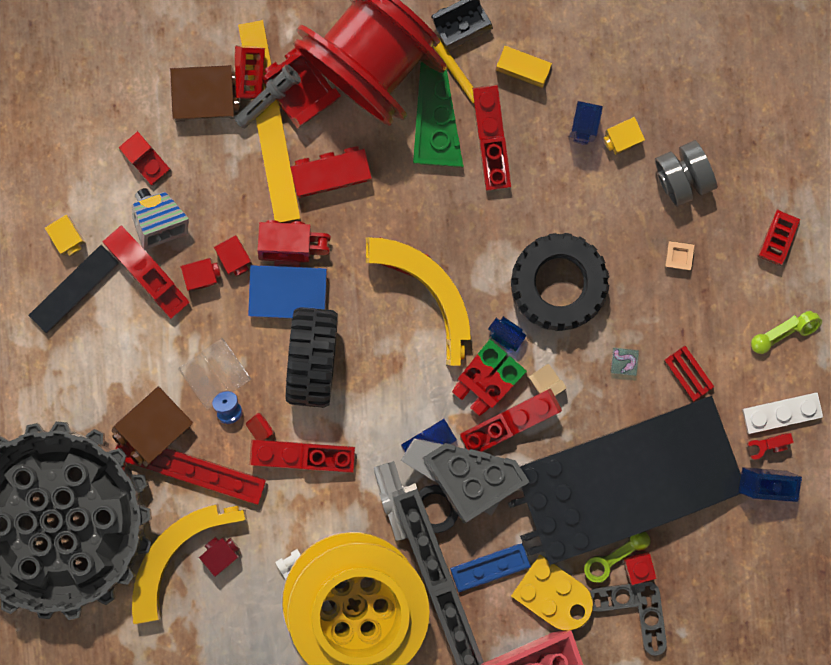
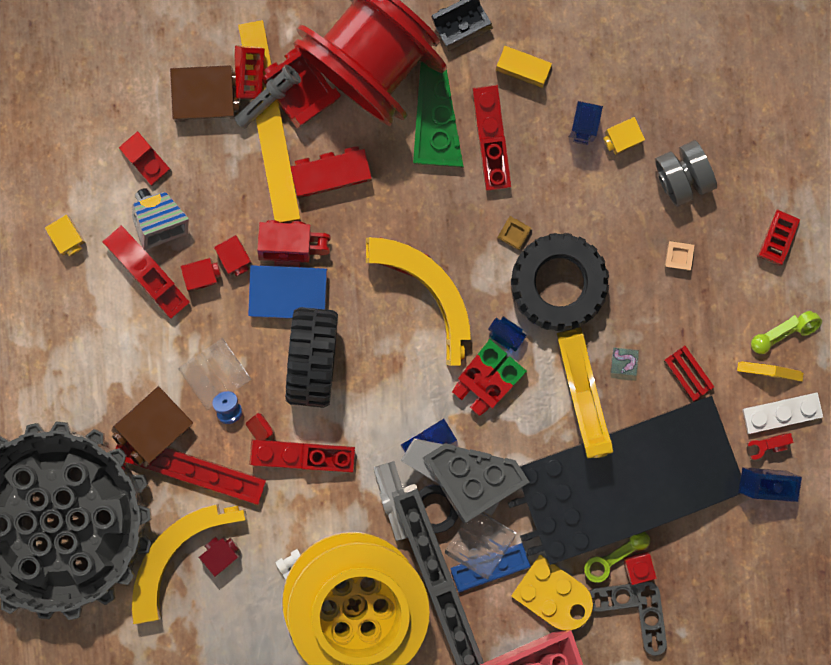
black tile [28,244,119,333] -> none
yellow bar [432,39,474,104] -> none
red slope [460,388,562,452] -> none
tan panel [528,364,567,396] -> none
none -> clear slope [445,512,516,580]
none -> pearl gold tile [497,216,532,251]
none -> yellow arch [556,327,613,459]
none -> yellow tile [737,361,804,382]

